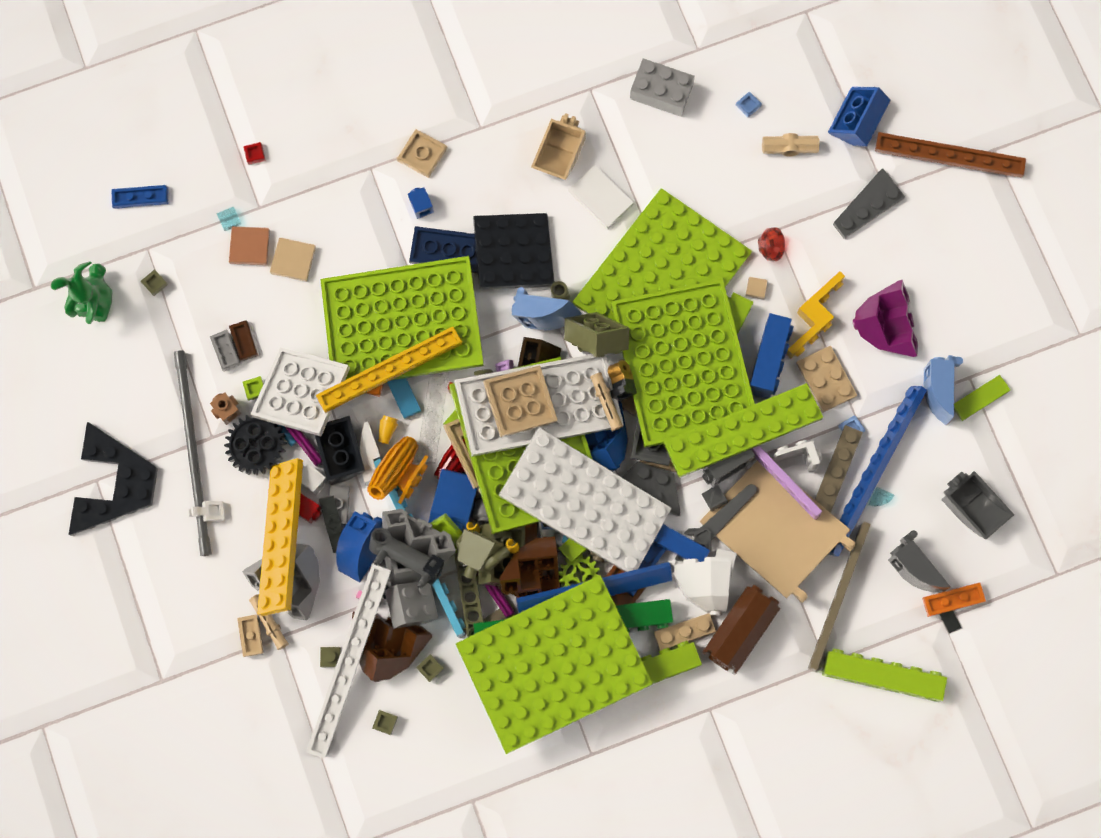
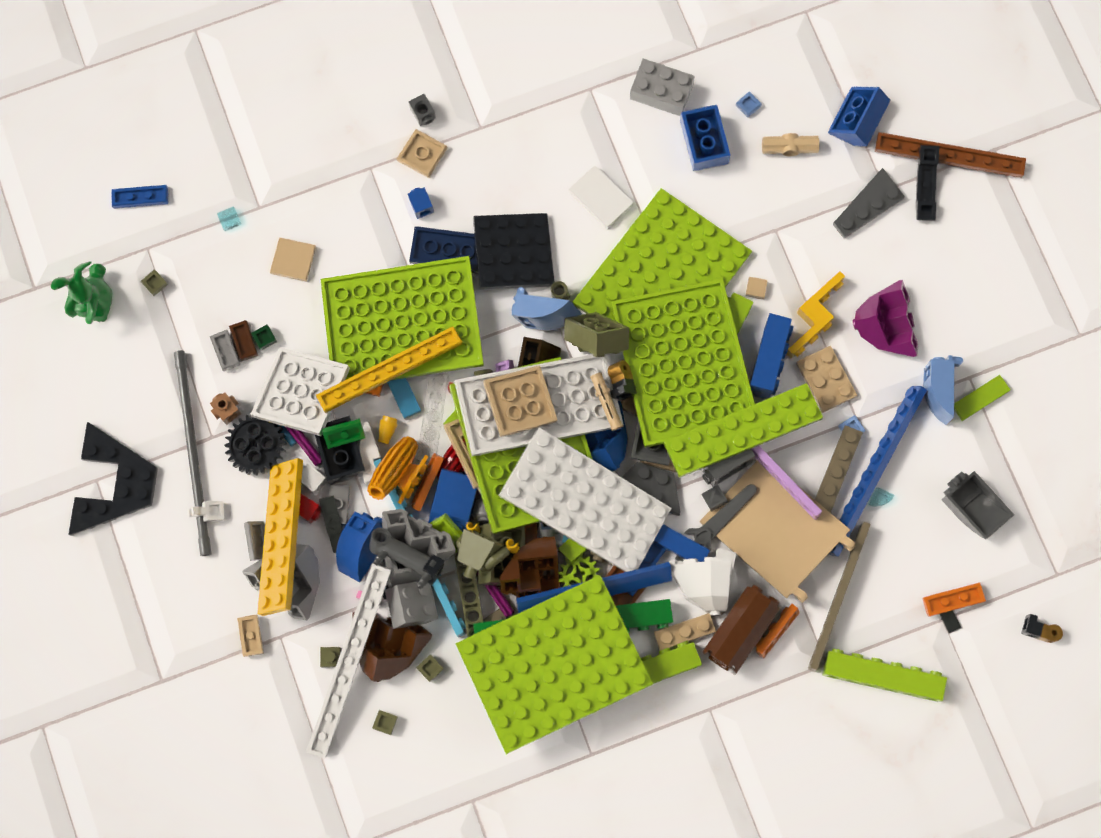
nougat tile [229,226,270,265] -> none
lime plate [242,376,264,401] -> none
red tile [243,142,266,165] -> none
tan pin [249,594,289,650] -> none
tan piece [531,113,586,180] -> none
clear red piece [758,227,785,262] -> none
white bracket [772,440,822,472] -> none
dark grey piece [888,530,951,592] -> none
none -> light grey plate [244,521,265,561]
none -> dark green plate [251,324,277,350]
none -> green plate [322,419,366,449]
none -> dark grey brick [408,93,436,126]
none -> orange tile [410,453,444,512]
none -> blue brick [680,104,731,171]
none -> orange plate [756,604,800,659]
none -> black slope [916,145,940,221]
none -> leg [1021,614,1063,643]

